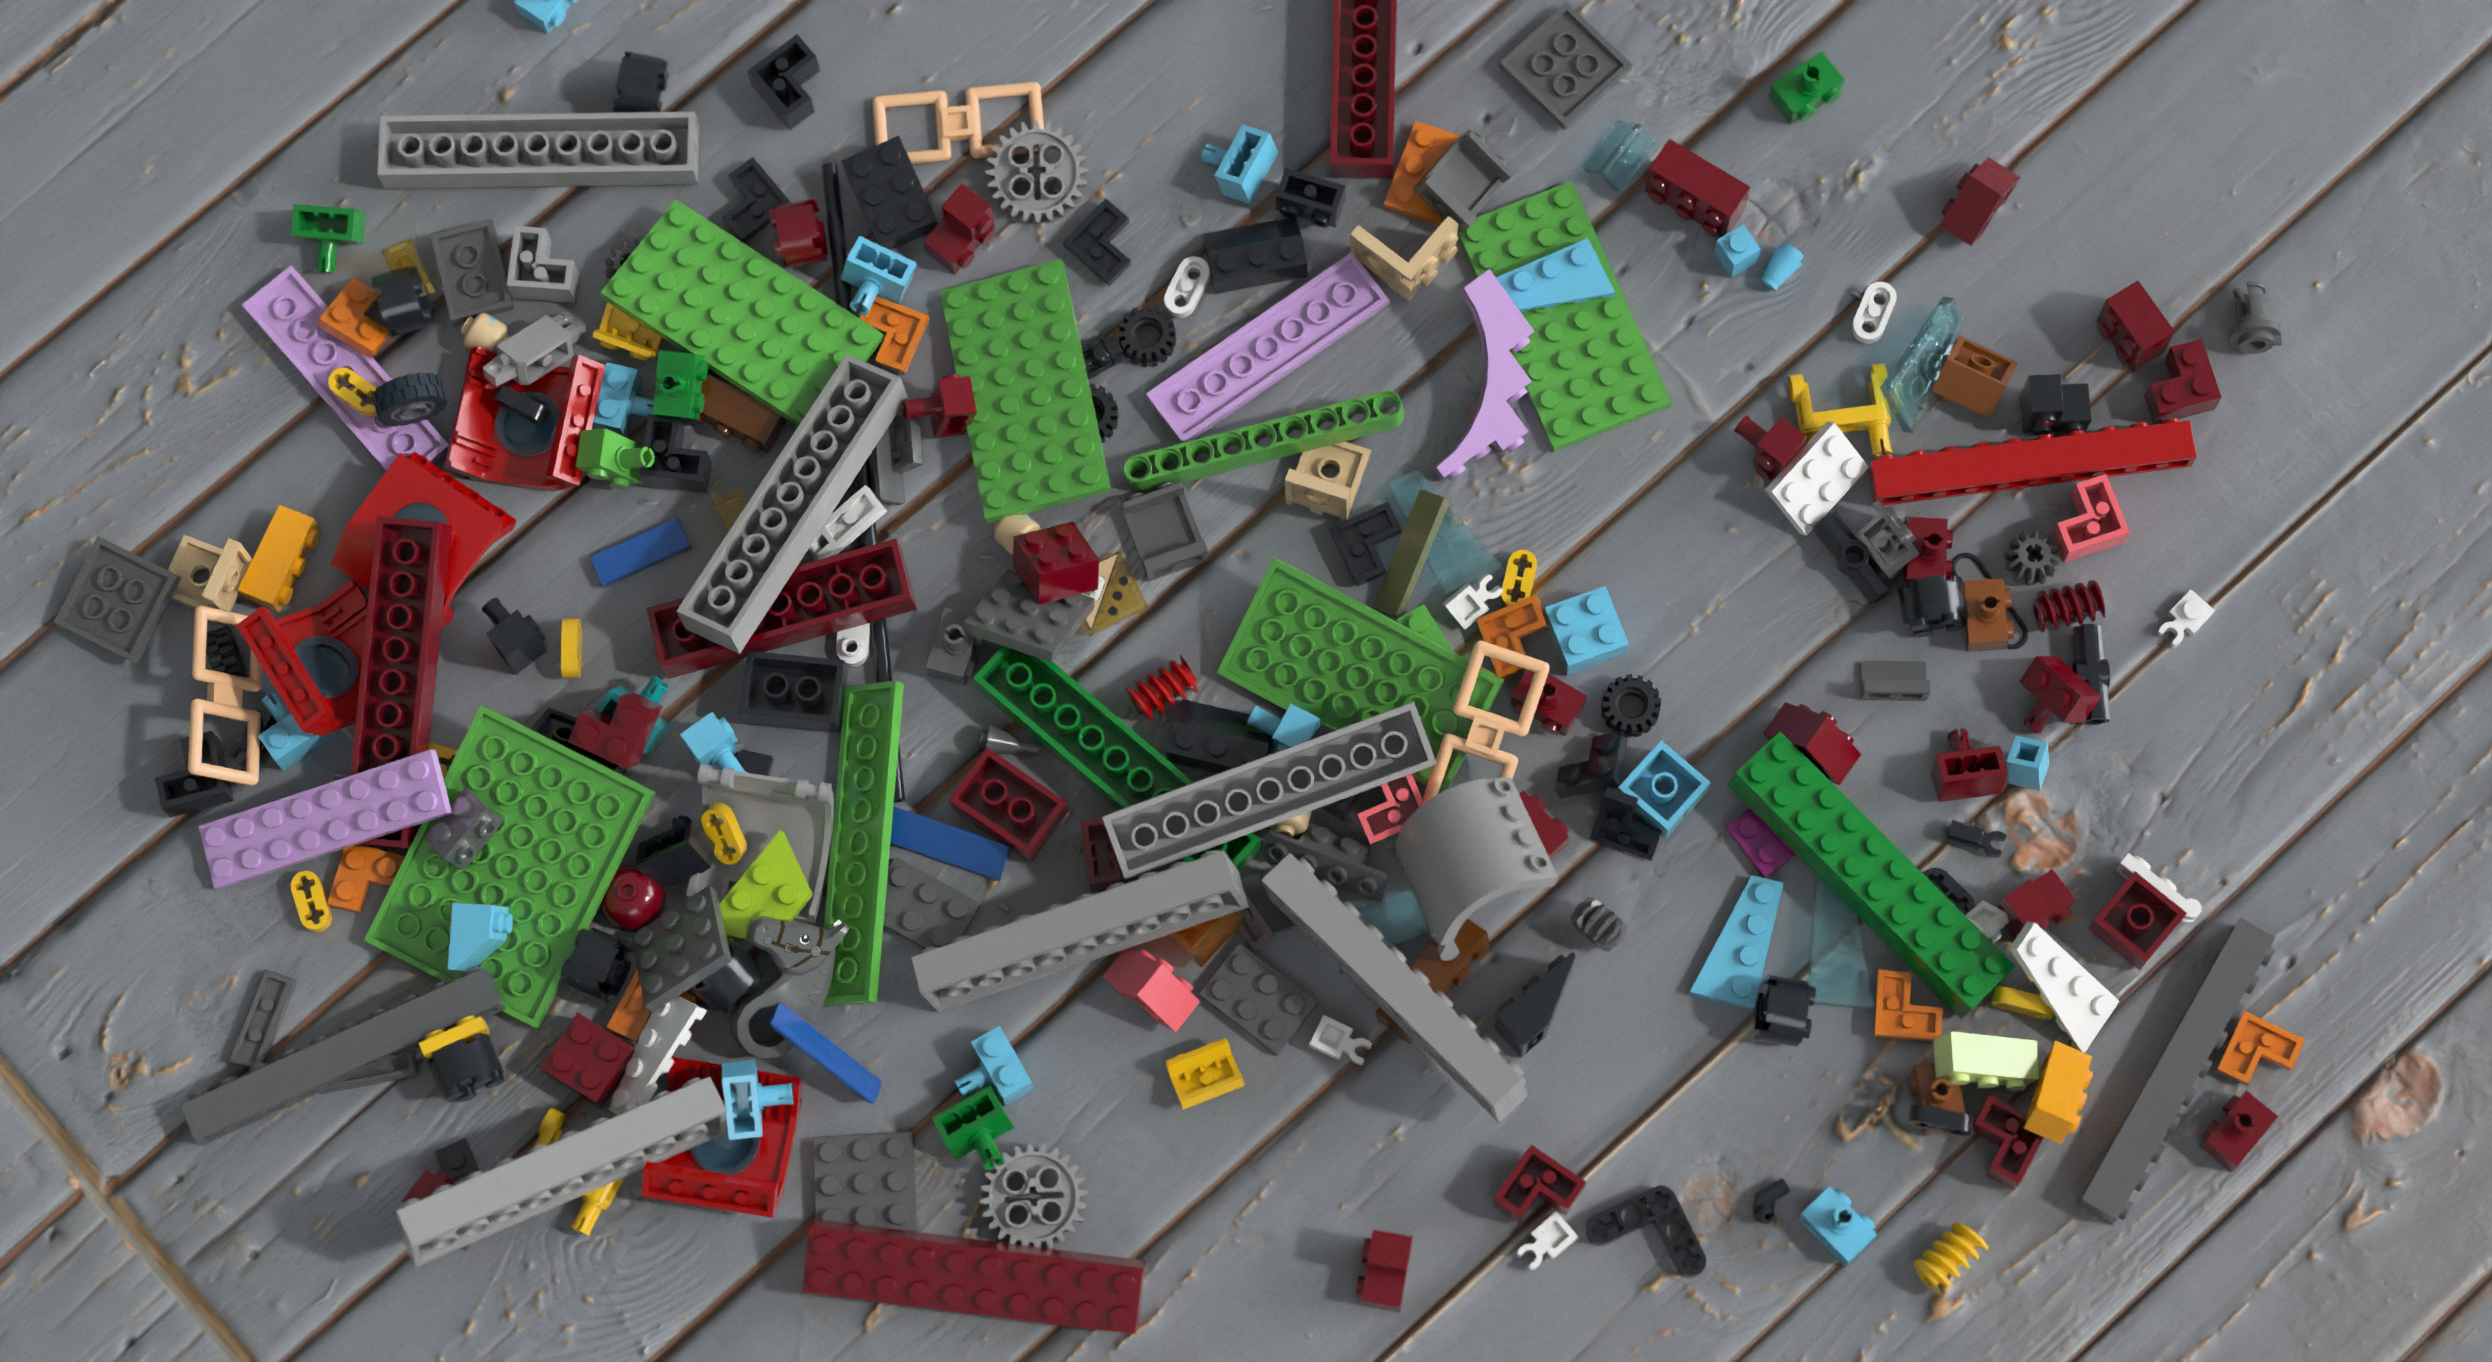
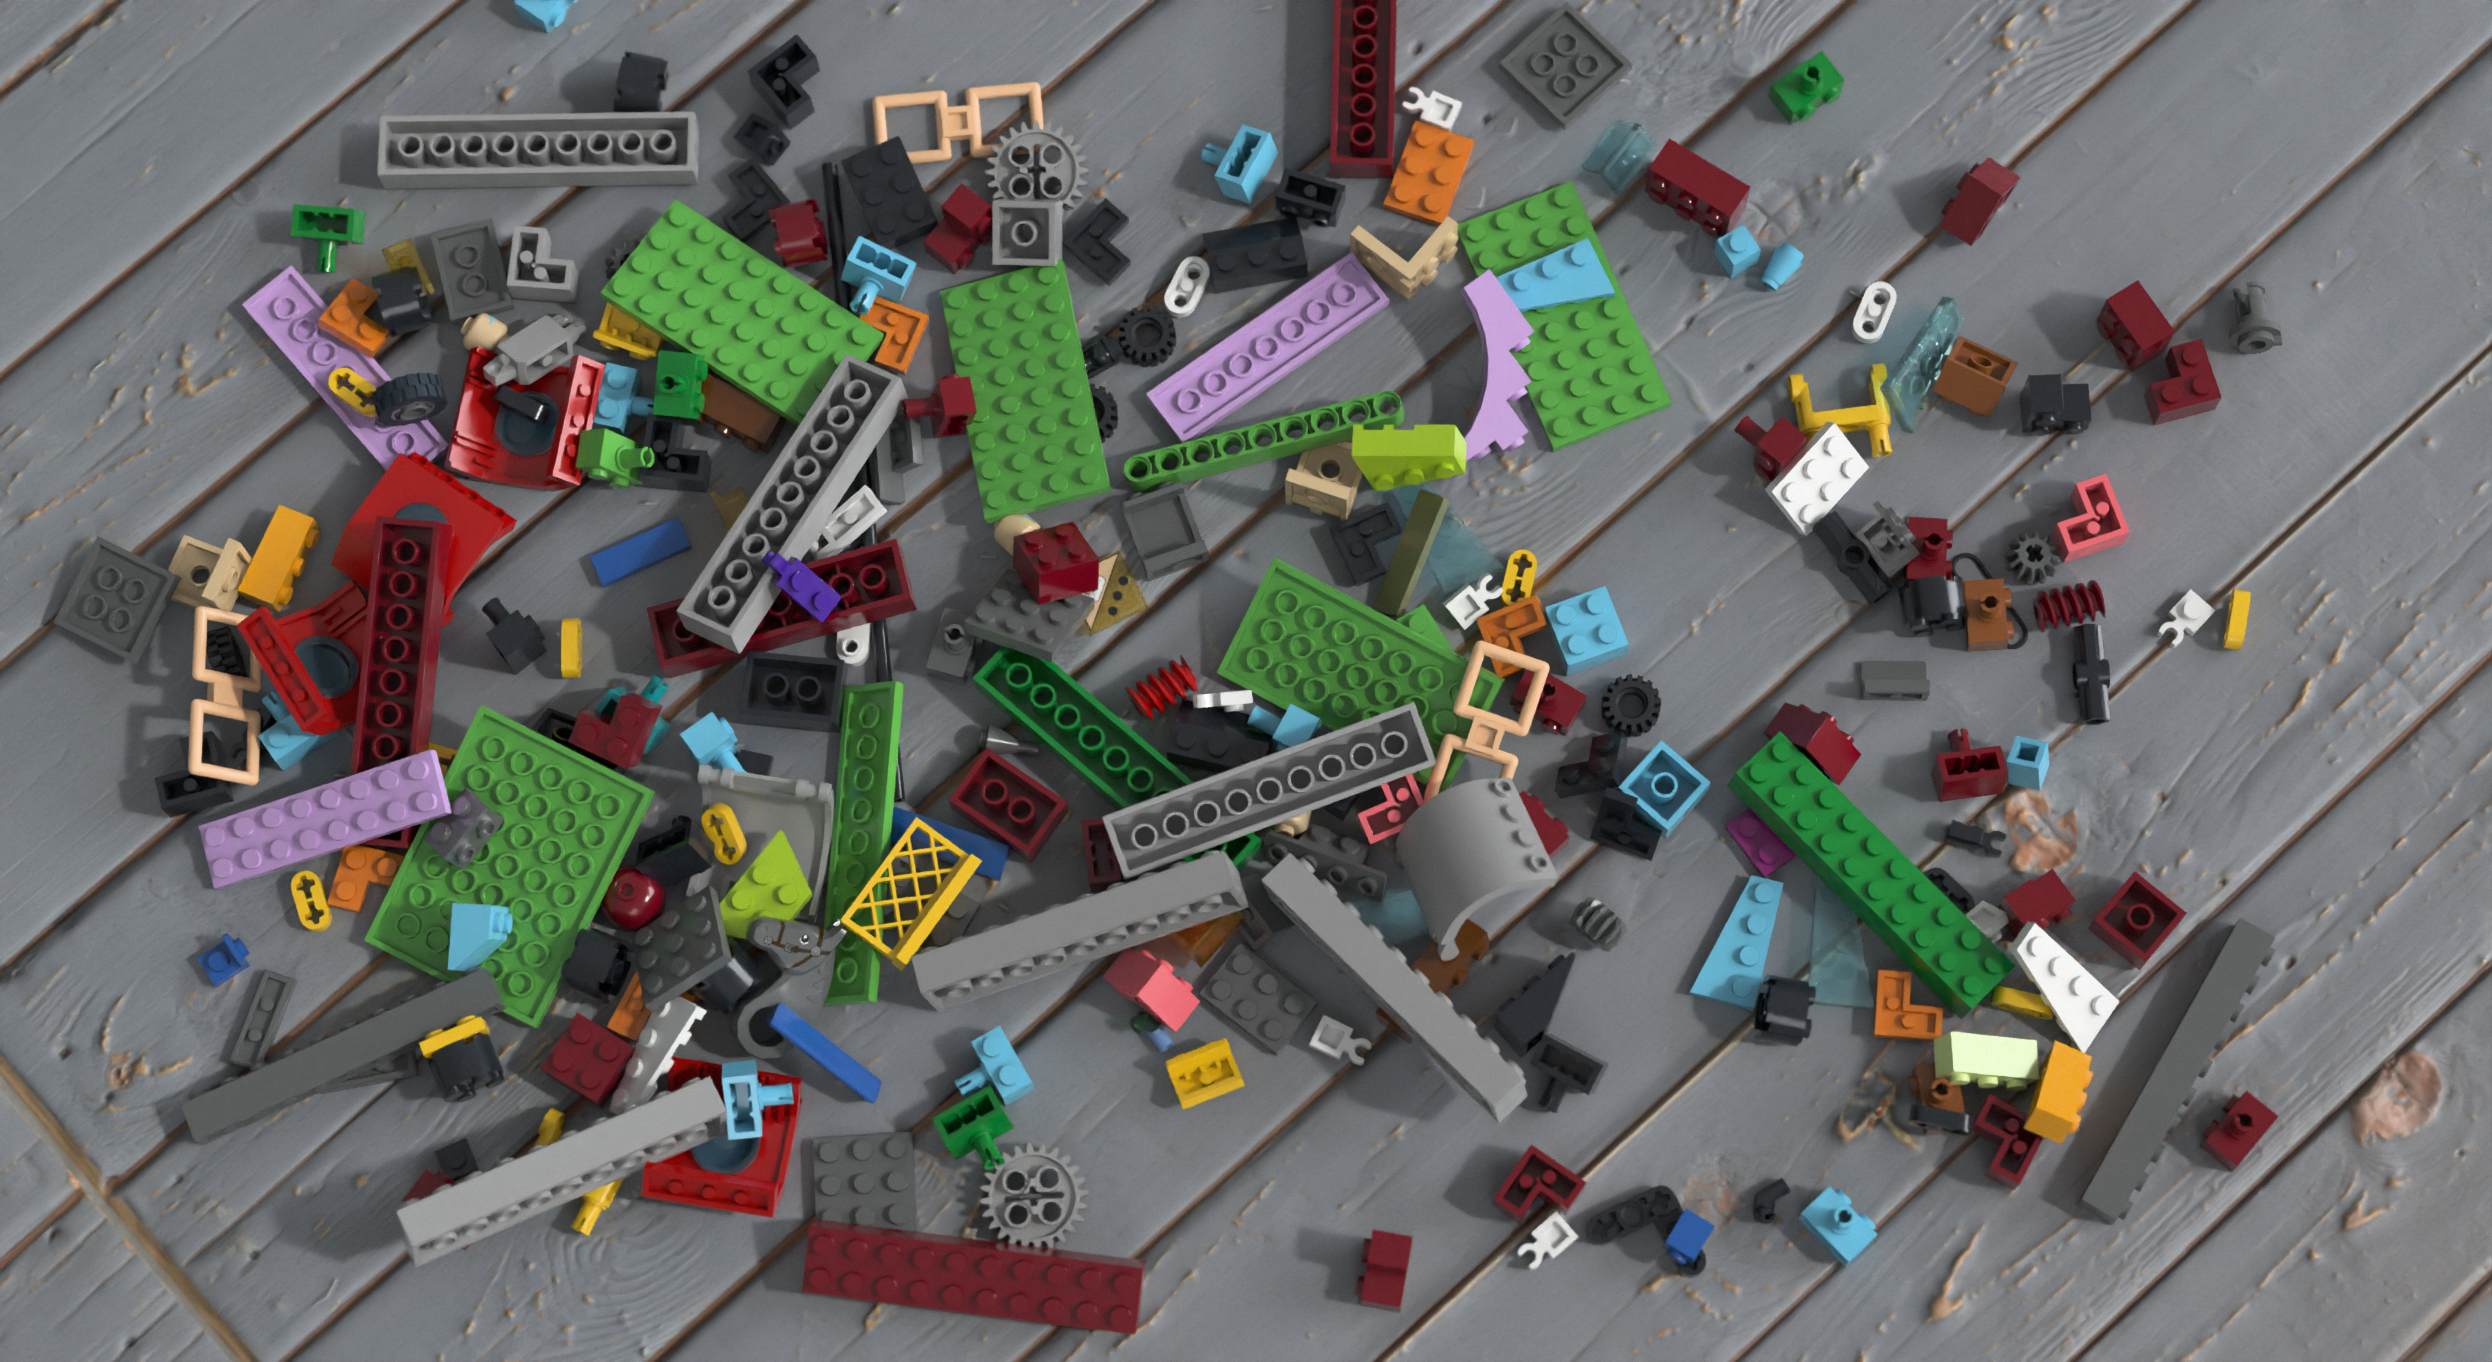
dark grey panel [1413,130,1514,233] -> none
red brick [1868,418,2197,506] -> none
yellow piece [1913,1222,1988,1296] -> none
dark red brick [2019,656,2102,734] -> none
white plate [2116,853,2202,925] -> none
orange plate [2215,1010,2306,1086] -> none
none -> blue bracket [197,933,250,987]
none -> black bracket [733,113,790,166]
none -> dark purple plate [761,550,842,623]
none -> yellow fence [839,817,982,971]
none -> light grey brick [992,199,1062,266]
none -> arm [1130,1011,1174,1053]
none -> white plate [1192,690,1253,712]
none -> lime wedge [1351,424,1467,492]
none -> white plate [1402,87,1462,132]
none -> black brick [1530,1033,1609,1113]
none -> blue brick [1663,1208,1715,1265]
none -> yellow beam [2223,589,2251,651]

